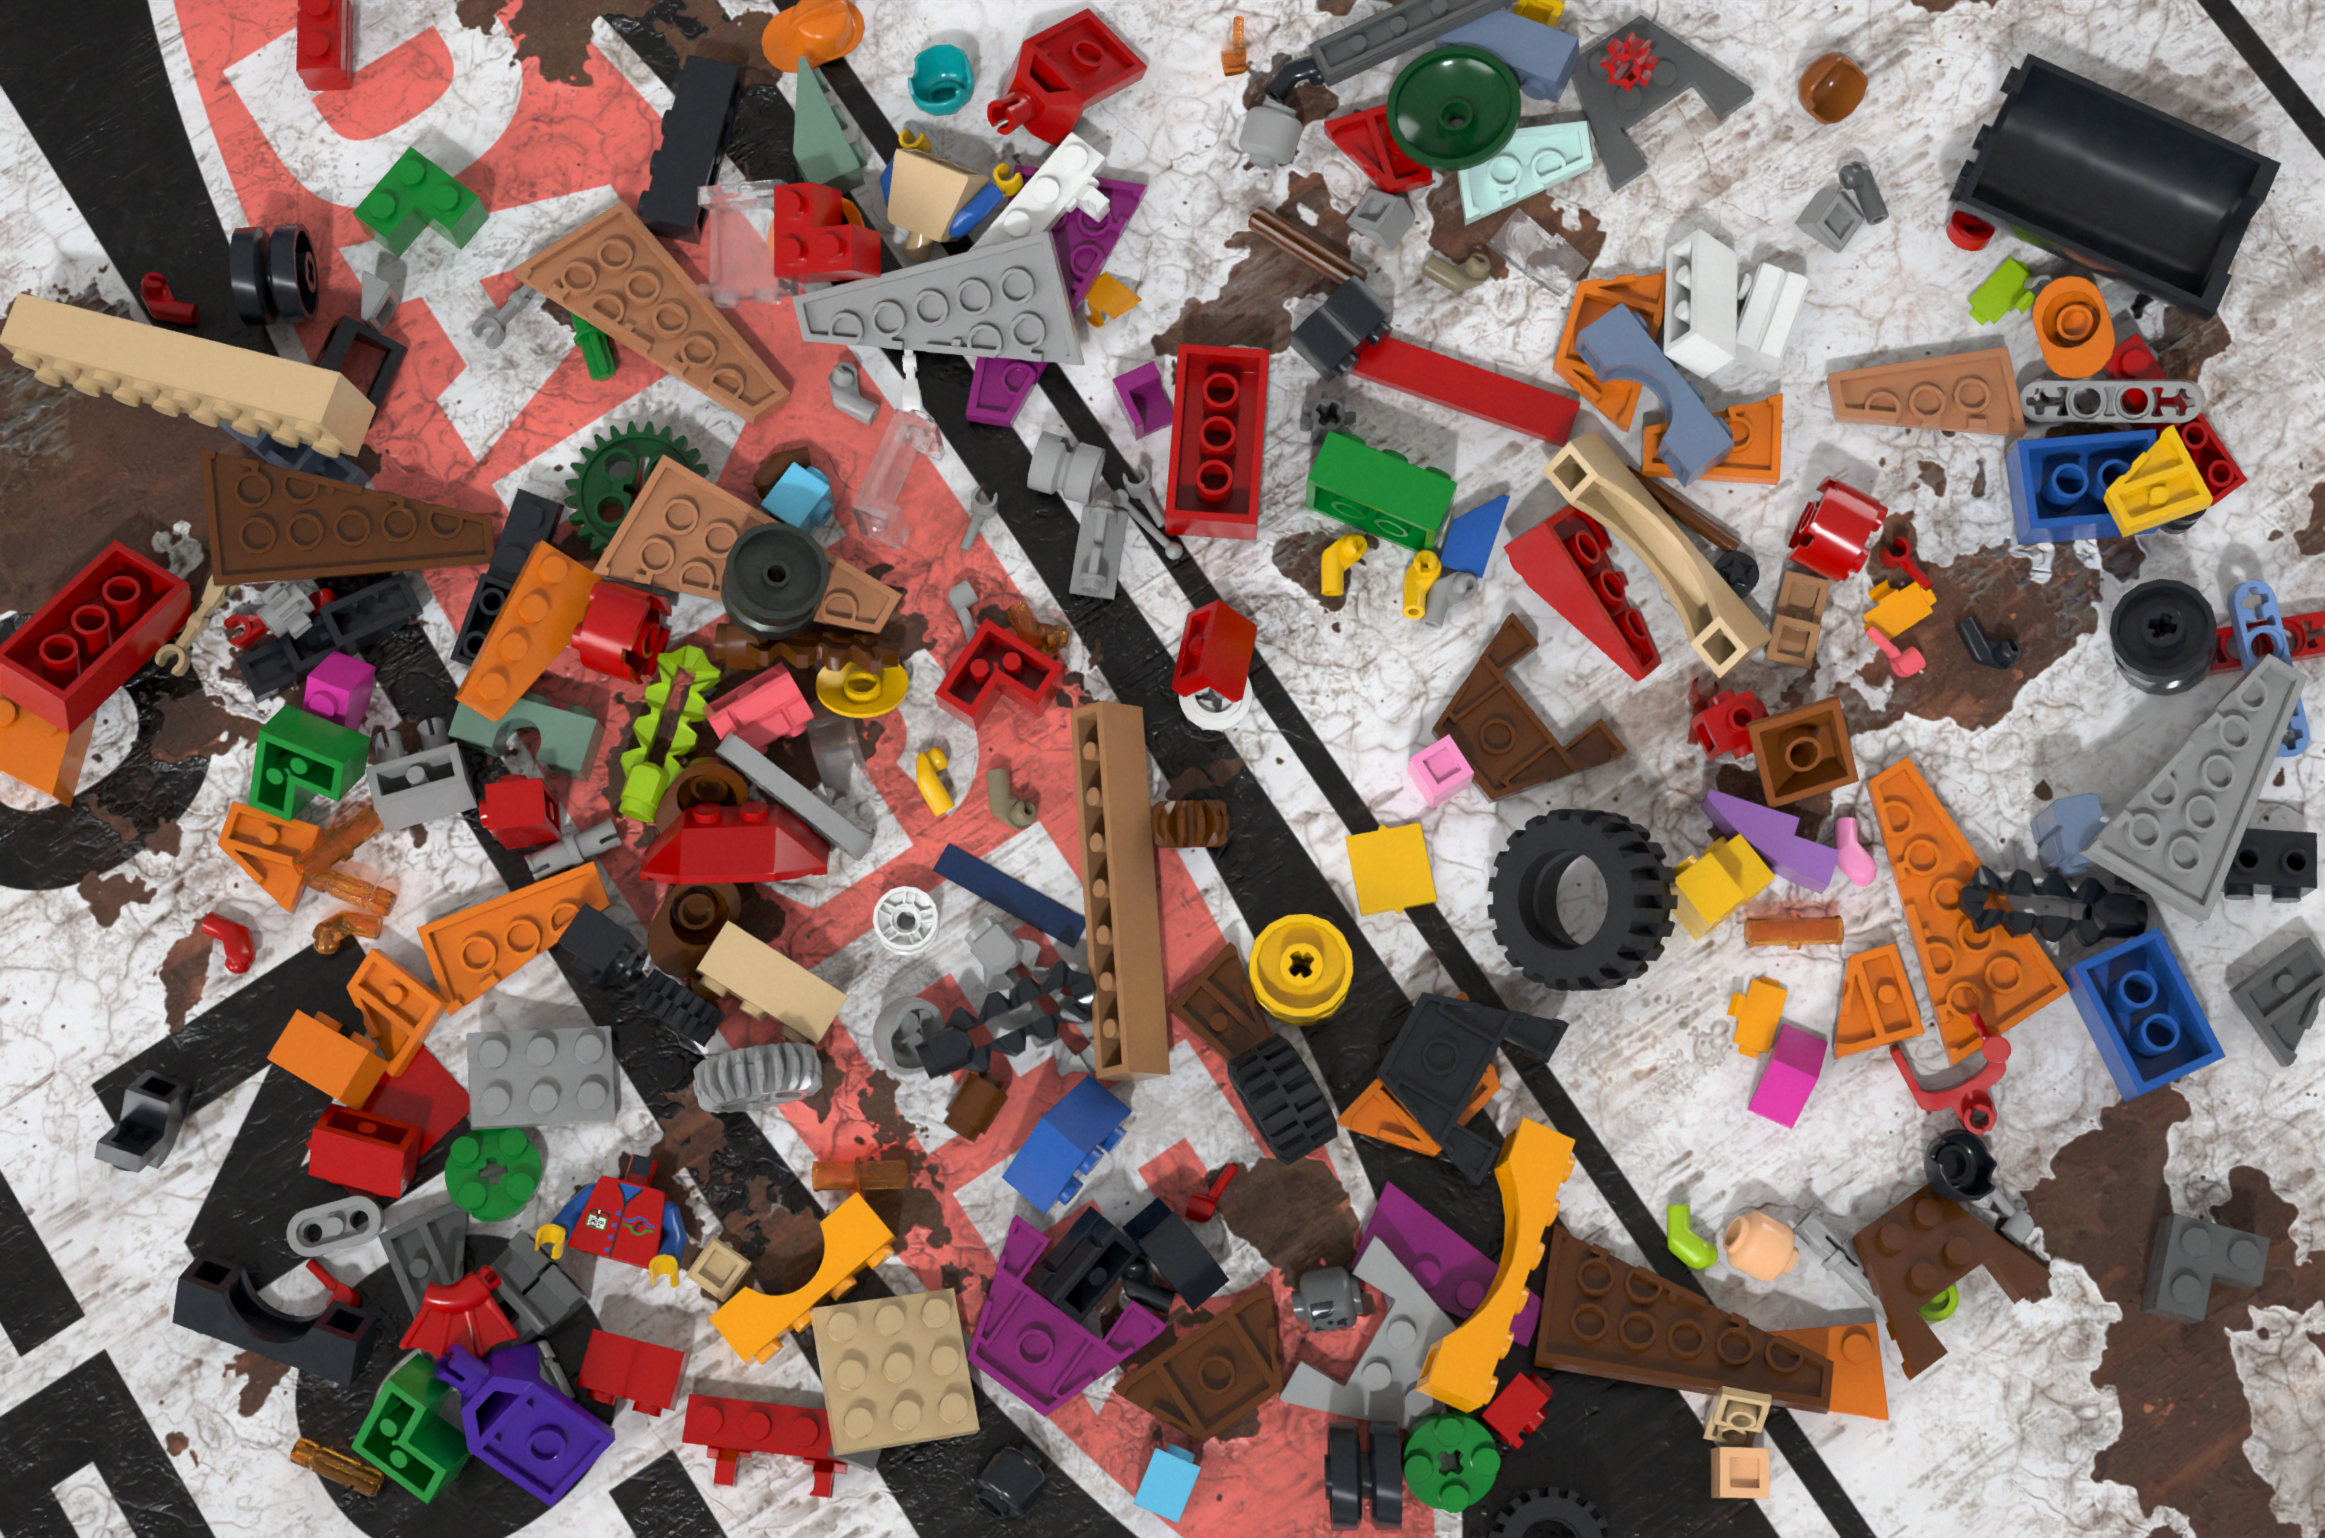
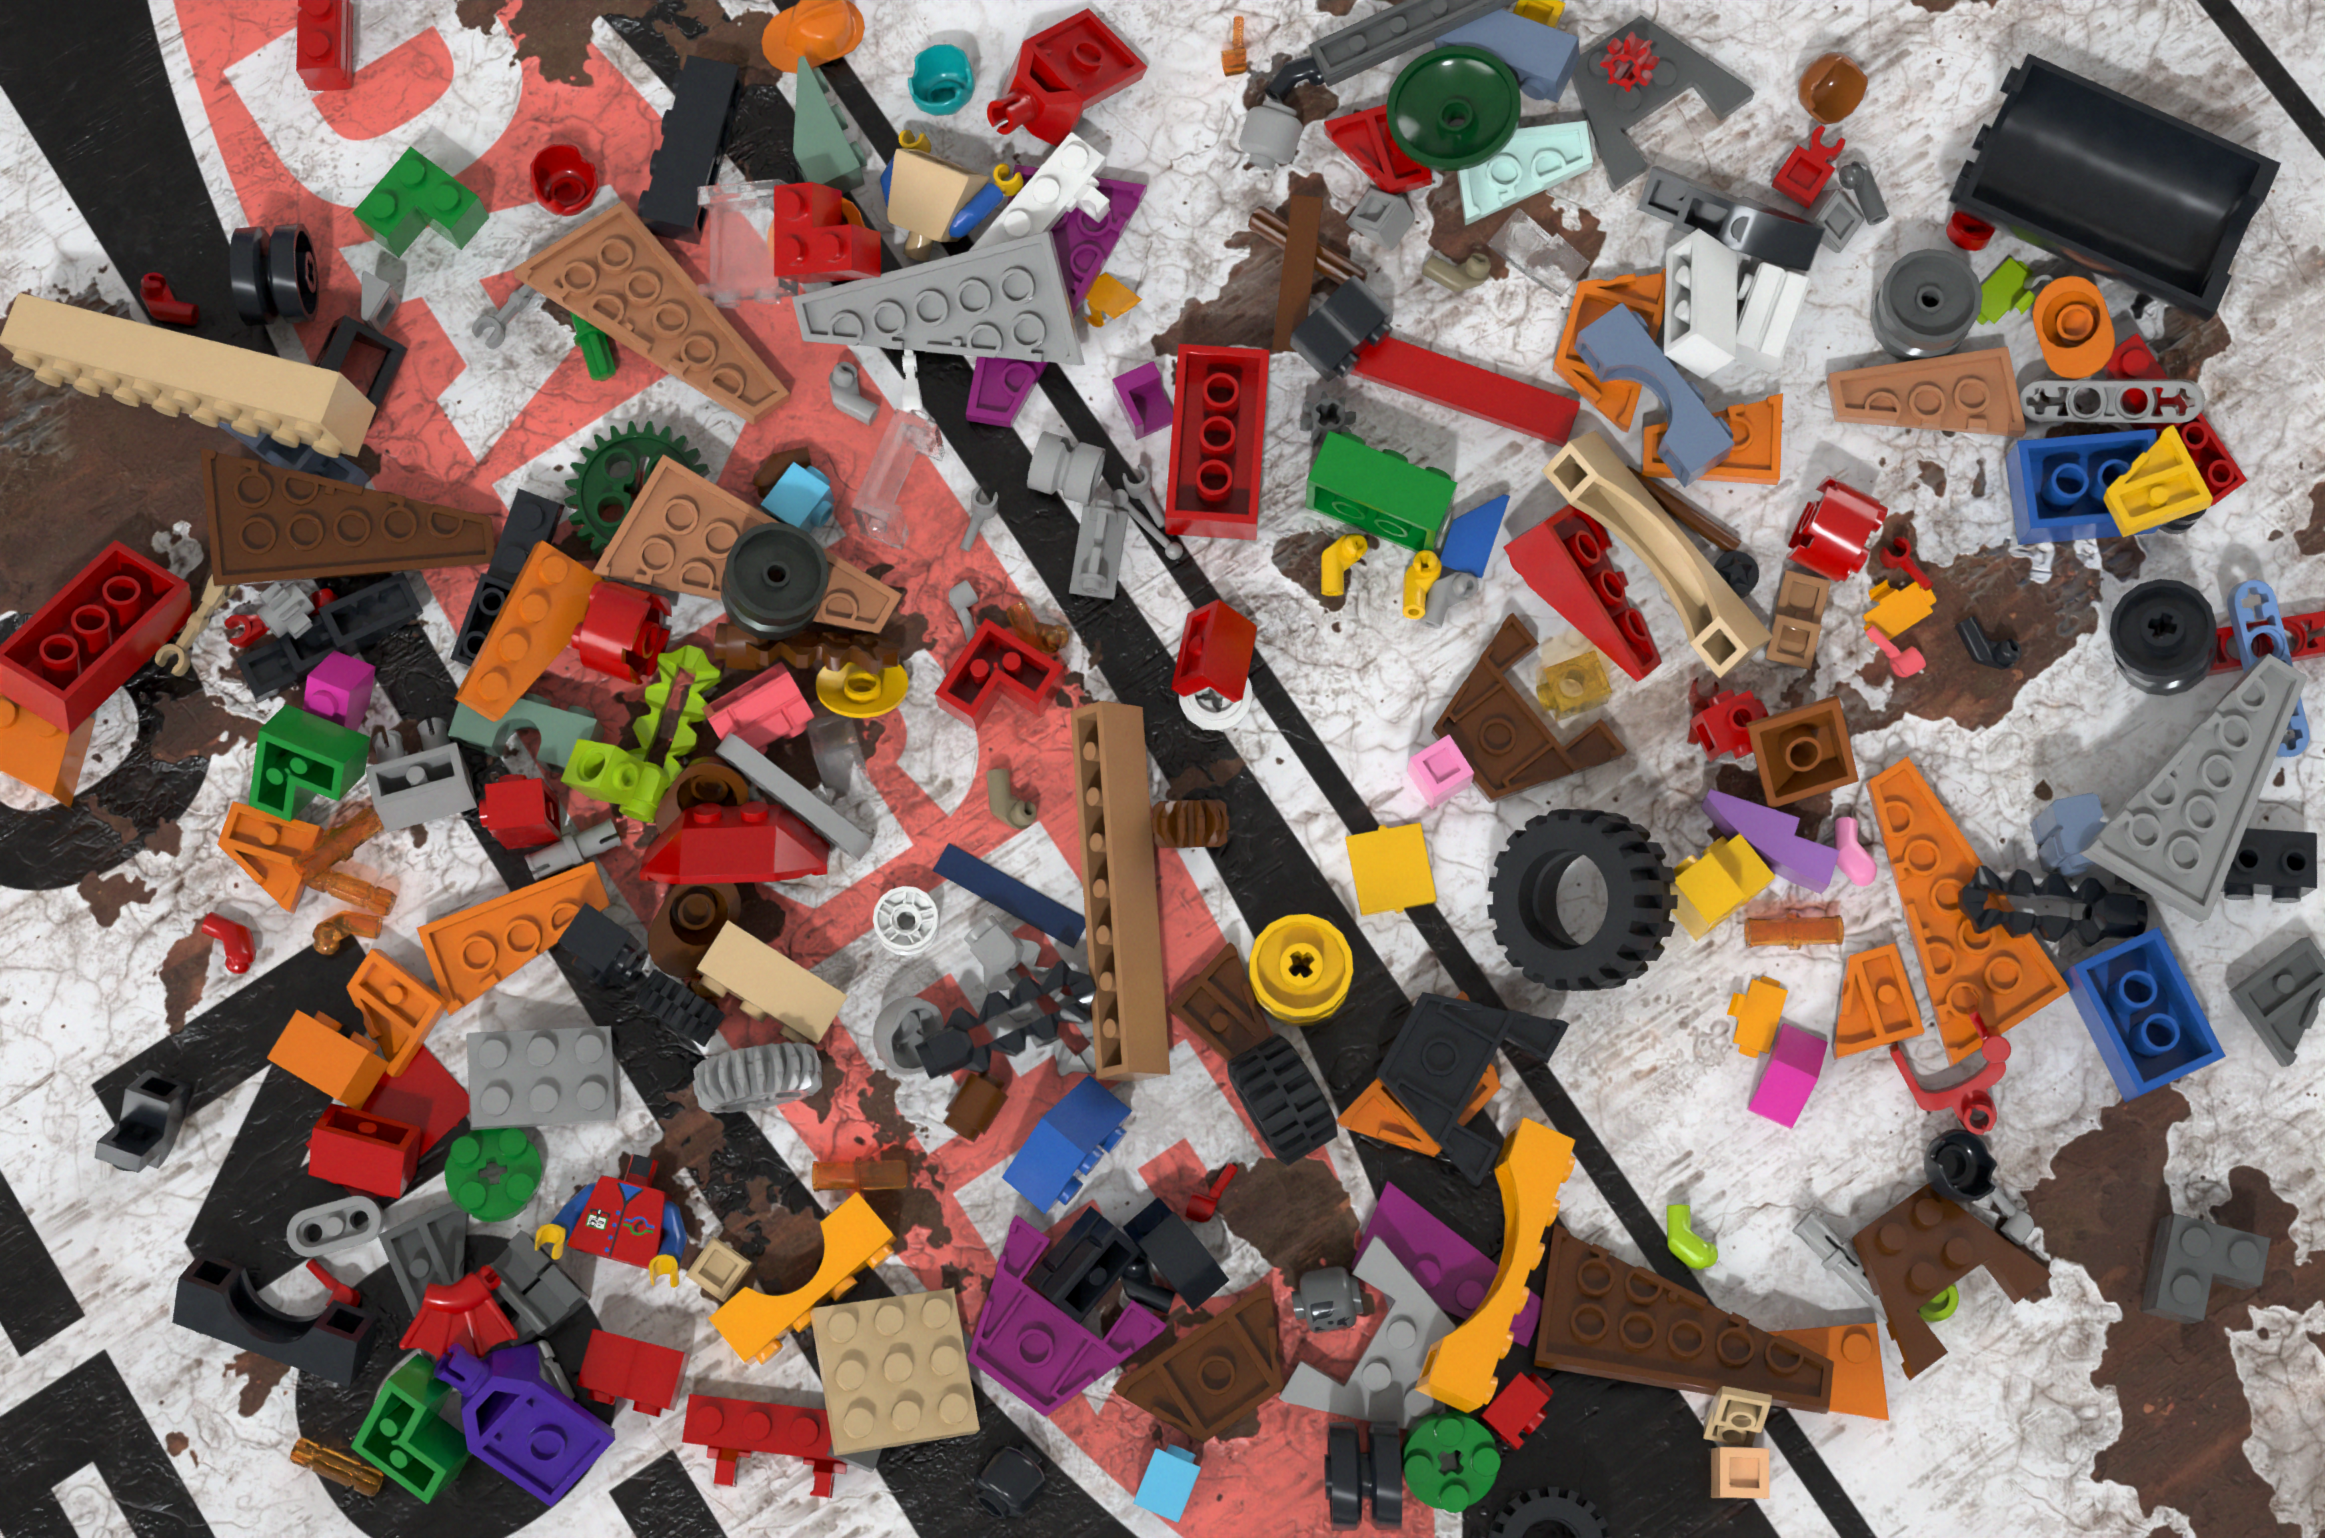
yellow arm [915,746,955,817] -> none
light nougat head [1723,1210,1799,1282] -> none
none -> red hair [530,144,599,217]
none -> lime brick [561,739,646,806]
none -> reddish brown sticker [1272,194,1323,352]
none -> clear yellow brick [1536,650,1612,722]
none -> black slope [1637,166,1826,271]
none -> red plate [1771,125,1846,210]
none -> dark grey wheel [1870,248,1983,362]

